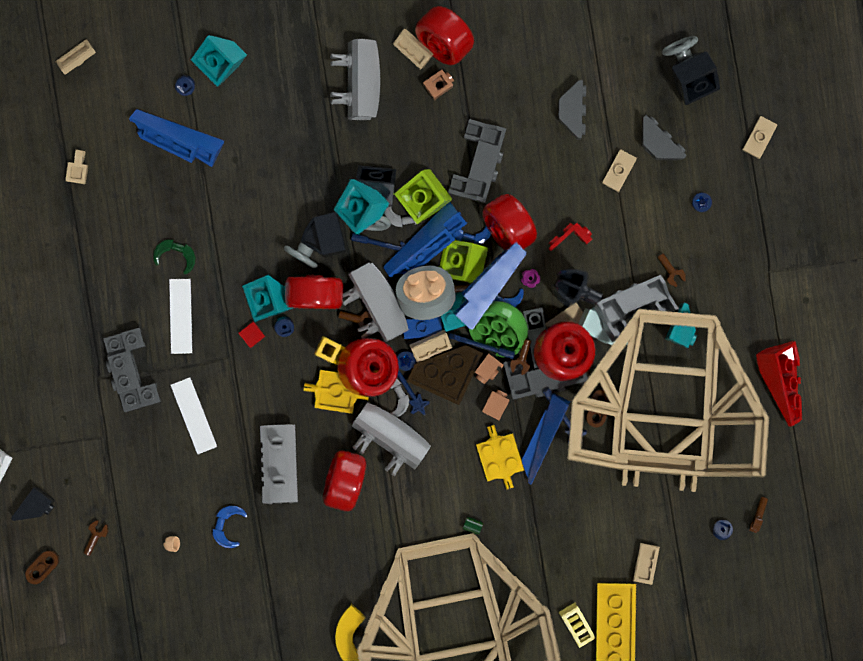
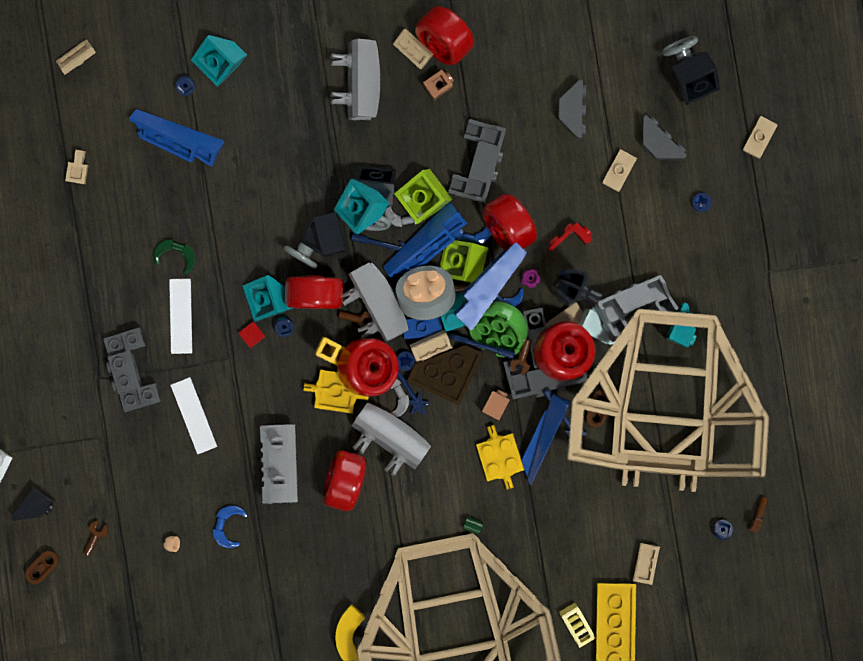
nougat brick [475,354,504,384] -> none
reddish brown bar [657,253,686,287] -> none
red wedge [756,341,802,427] -> none

